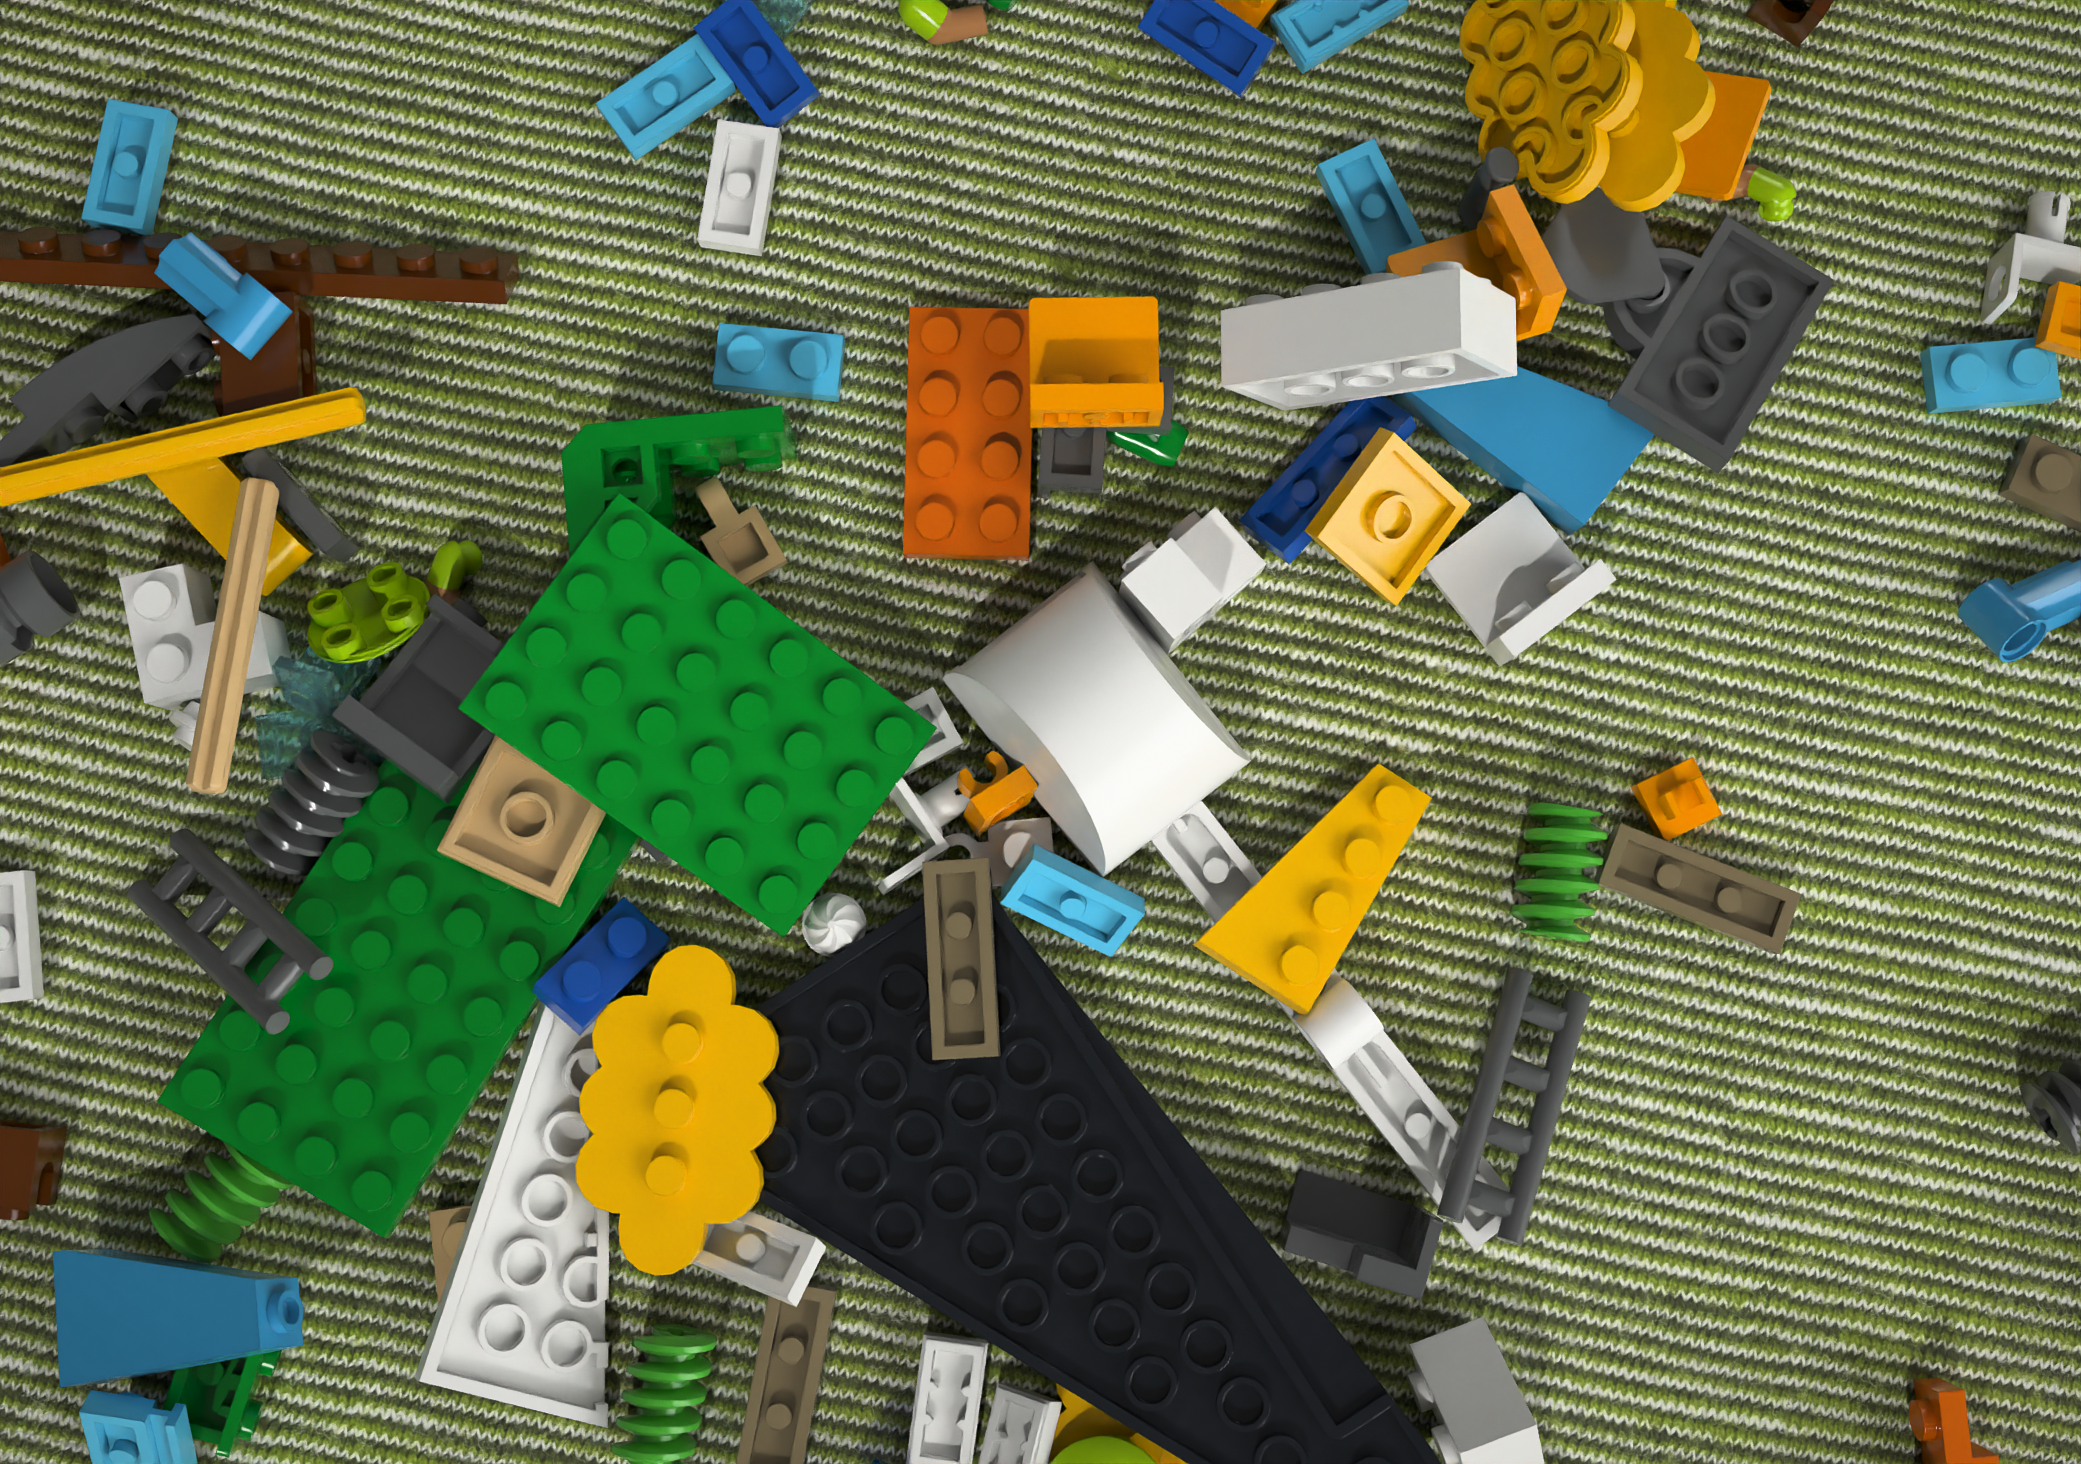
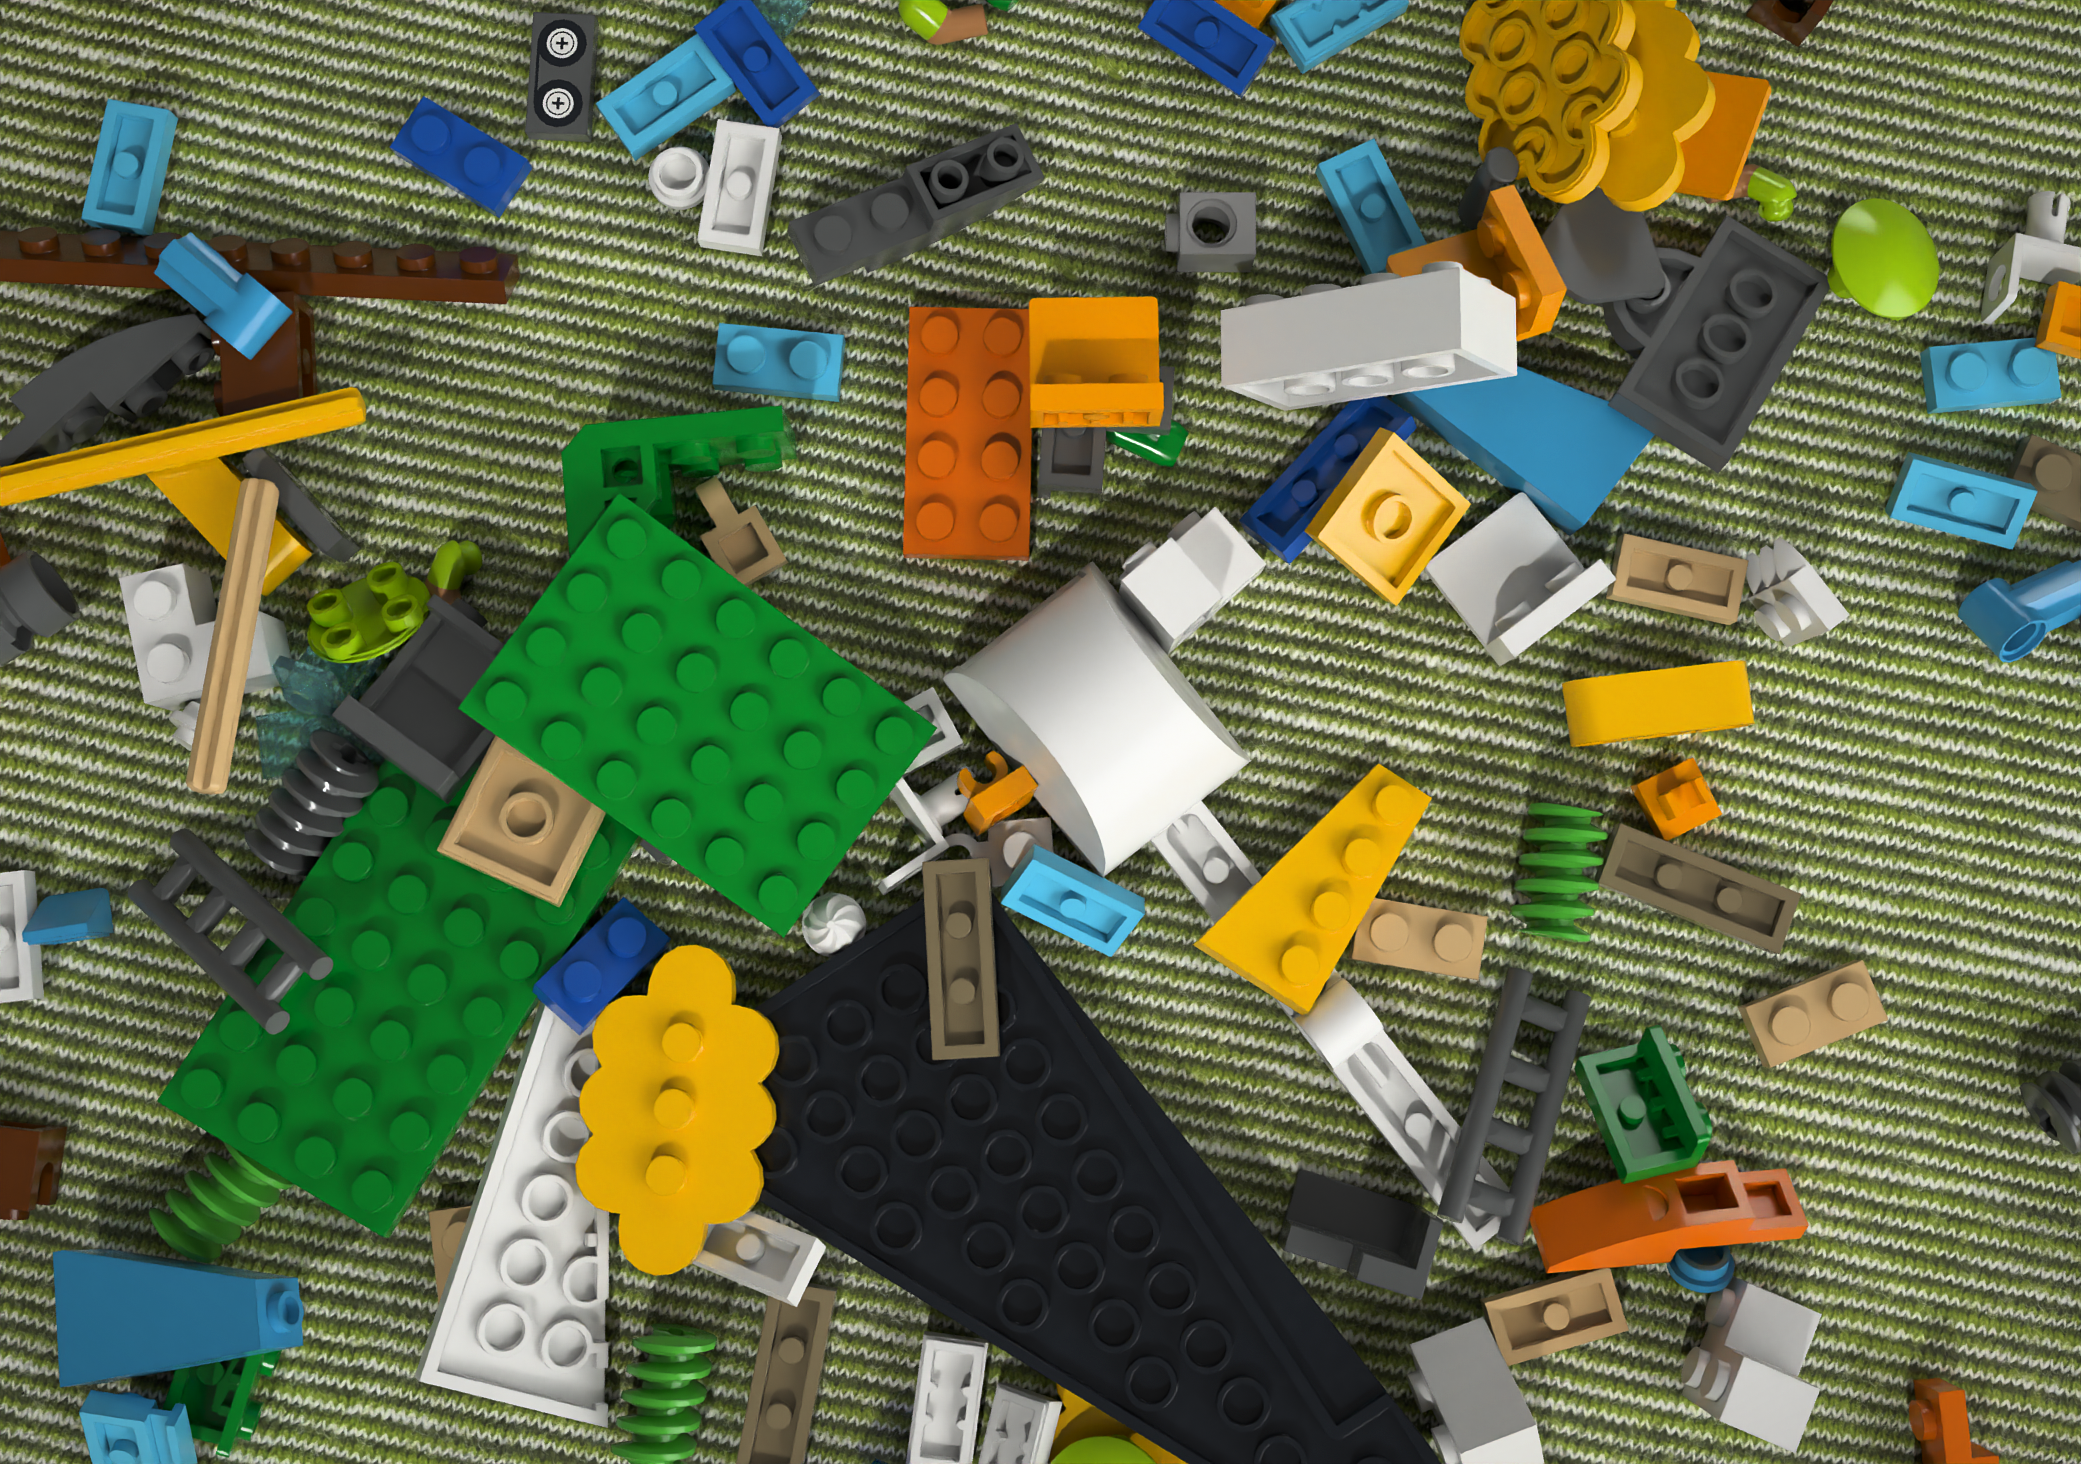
none -> dark azure slope [22,888,114,945]
none -> blue plate [390,96,533,219]
none -> tile [525,12,599,142]
none -> white plate [648,146,709,210]
none -> dark grey slope [787,123,1044,286]
none -> light grey brick [1164,192,1256,272]
none -> tan plate [1348,898,1488,980]
none -> tan plate [1480,1268,1629,1366]
none -> orange slope [1530,1160,1809,1273]
none -> yellow beam [1562,660,1755,747]
none -> green bracket [1574,1025,1712,1184]
none -> tan plate [1606,533,1749,625]
none -> dark azure plate [1666,1245,1735,1293]
none -> white brick [1681,1276,1822,1453]
none -> tan plate [1738,960,1889,1068]
none -> white plate [1746,537,1850,648]
none -> lime dish [1827,198,1939,321]
none -> medium azure plate [1885,452,2038,550]

